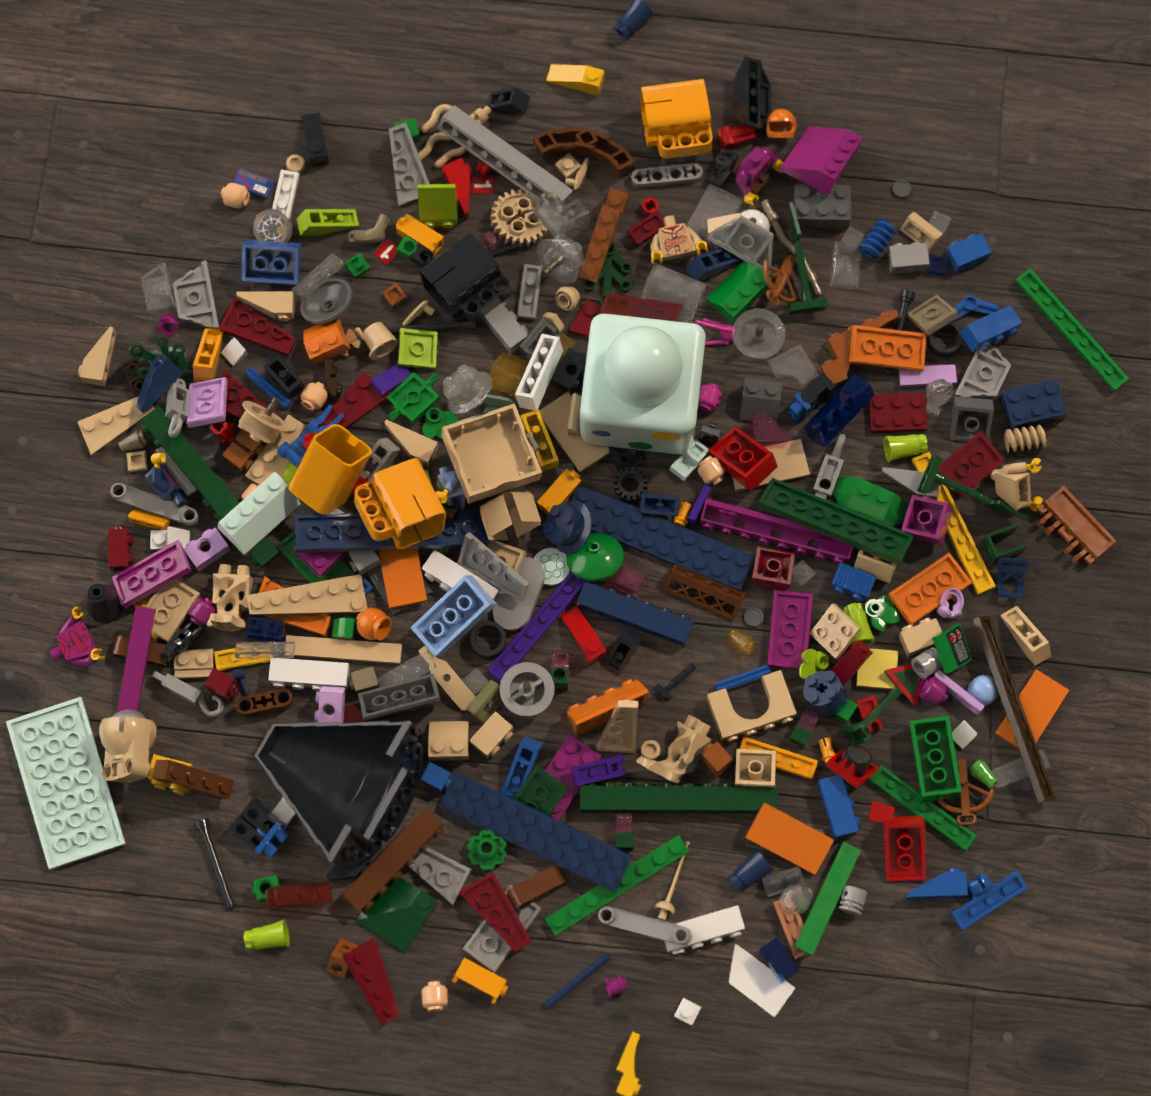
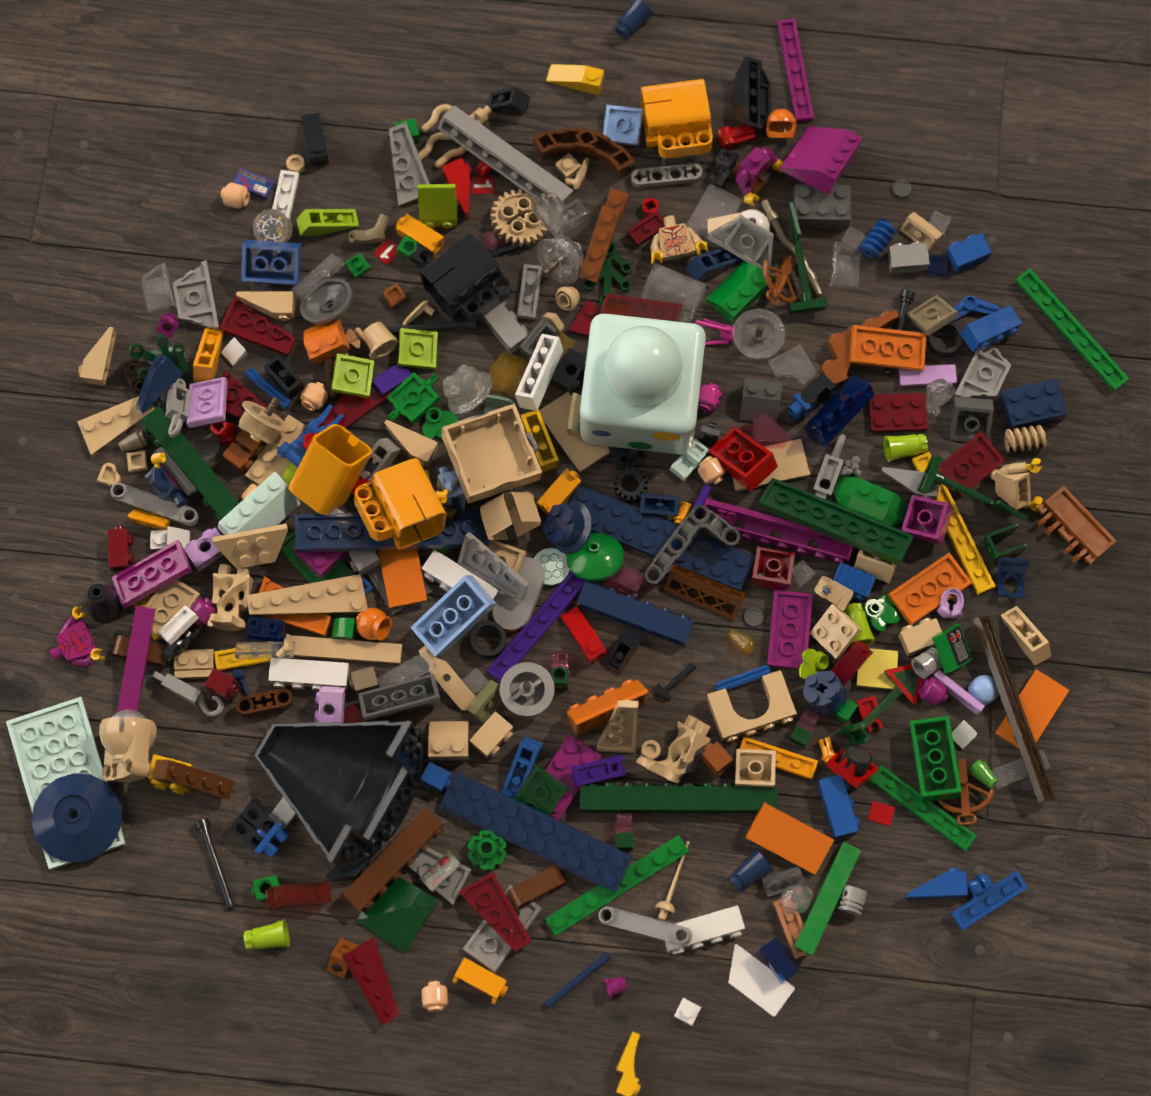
red slope [883,816,926,881] -> none
none -> dark blue dish [31,773,122,863]
none -> tan tile [97,463,121,487]
none -> white tile [158,605,199,645]
none -> tan wing [212,524,288,569]
none -> tan bar [276,634,293,659]
none -> lime plate [331,353,374,398]
none -> slope [420,851,462,892]
none -> light blue tile [603,105,644,146]
none -> dark grey beam [645,505,740,585]
none -> magenta tile [777,18,814,123]
none -> tan leg [814,576,854,611]
none -> light grey plant [840,456,861,477]

